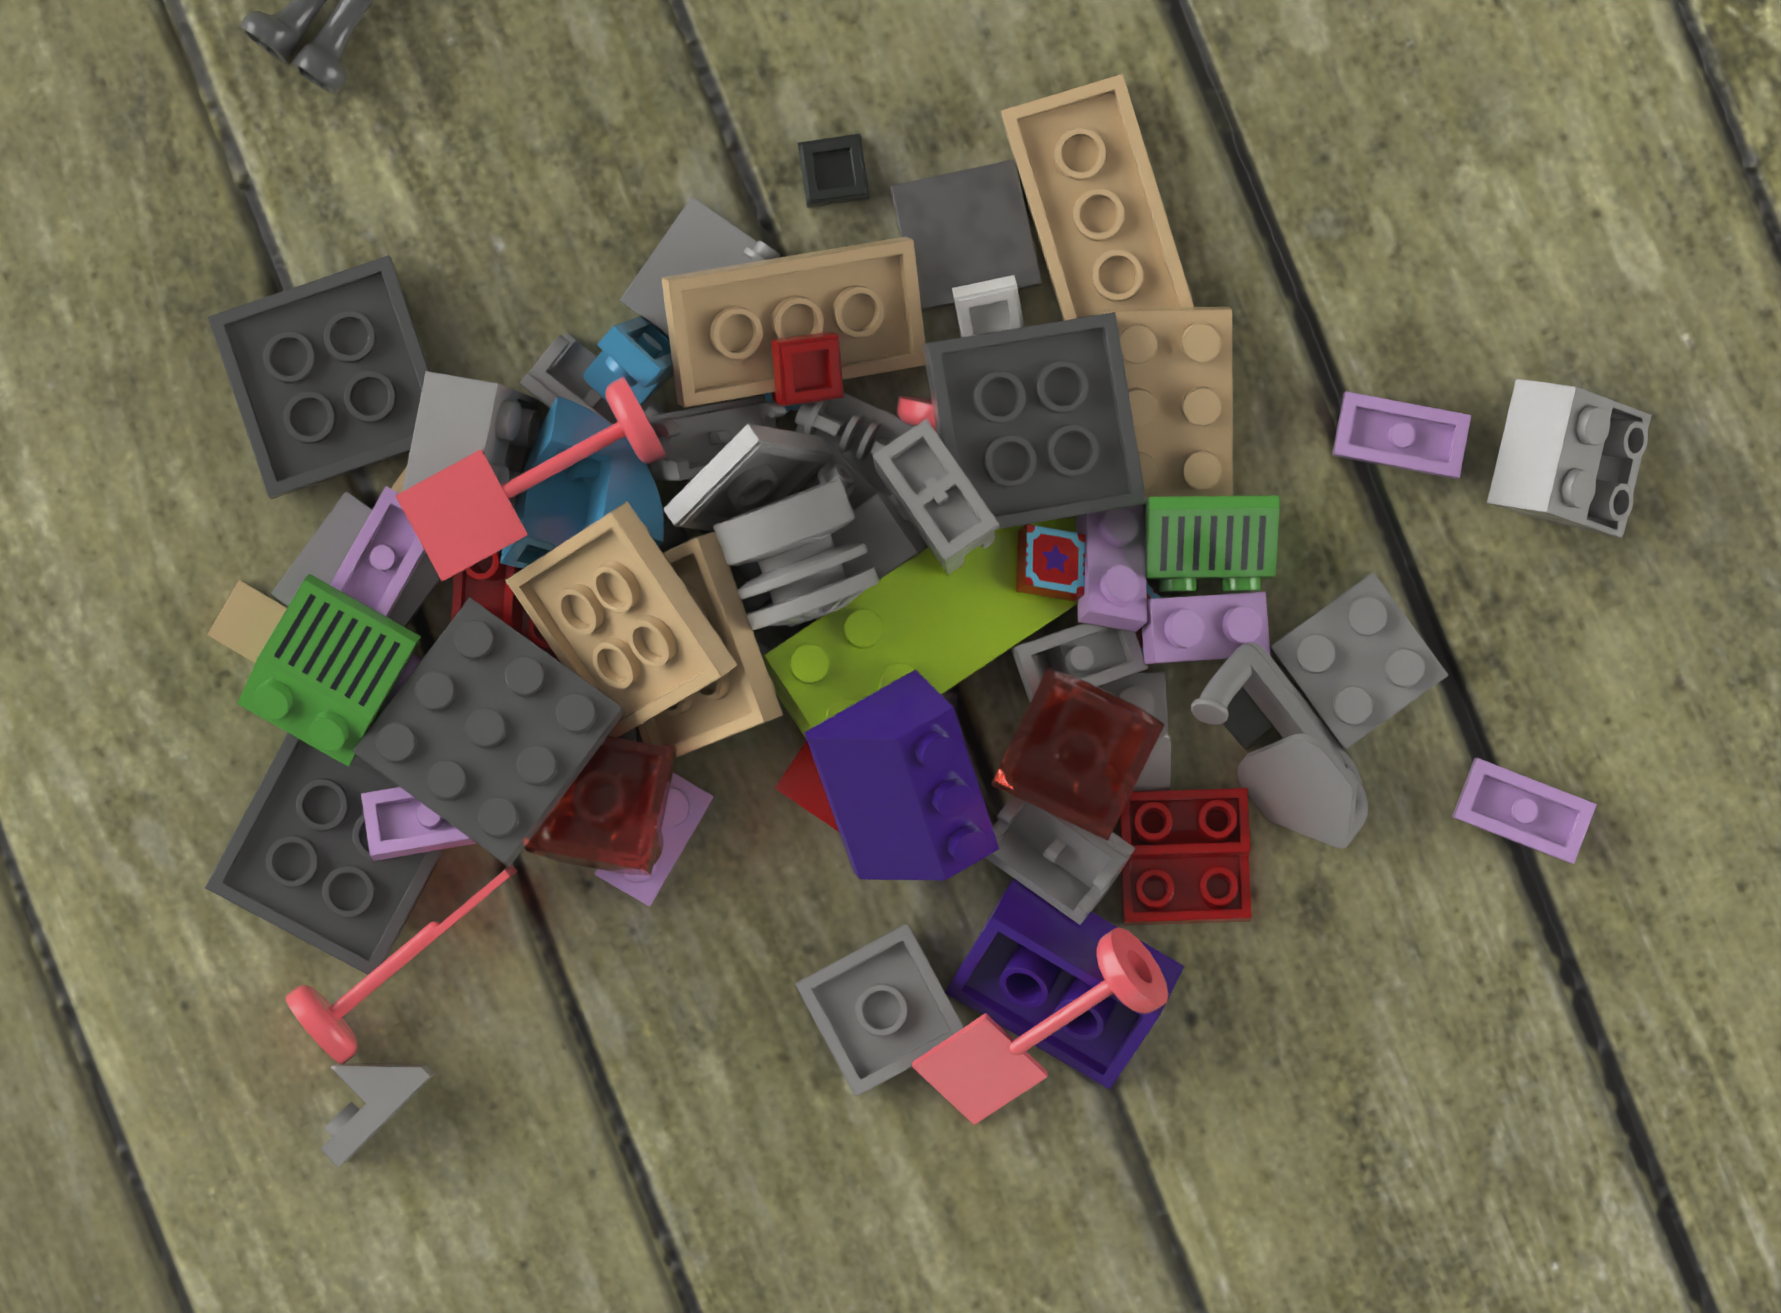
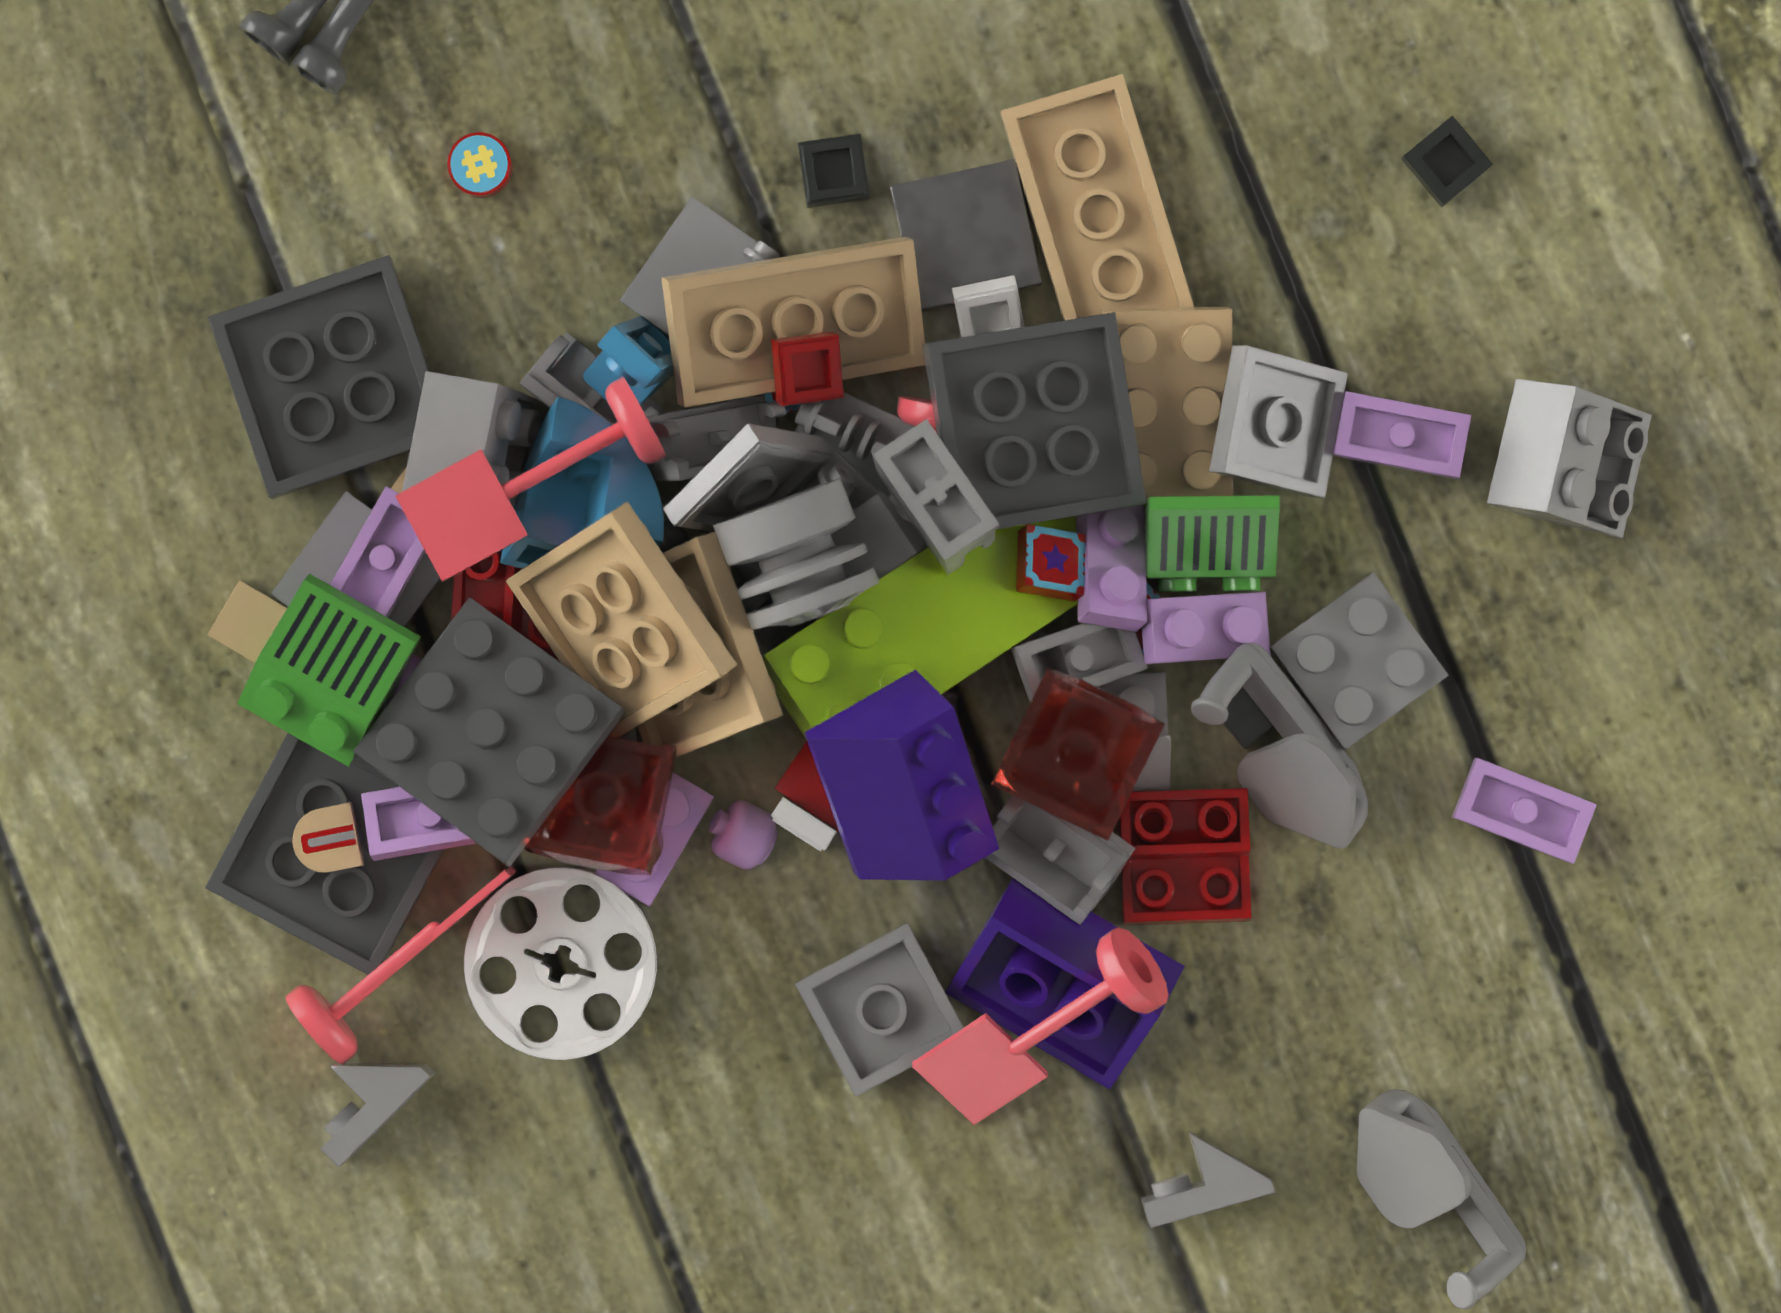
none -> tan tile [292,802,365,872]
none -> tile [447,132,513,198]
none -> white wedge [464,867,657,1060]
none -> lavender piece [709,800,778,870]
none -> white tile [771,797,838,851]
none -> light grey slope [1141,1131,1275,1228]
none -> light grey plate [1209,346,1348,498]
none -> light grey piece [1357,1089,1526,1310]
none -> pearl dark grey plate [1401,115,1493,208]

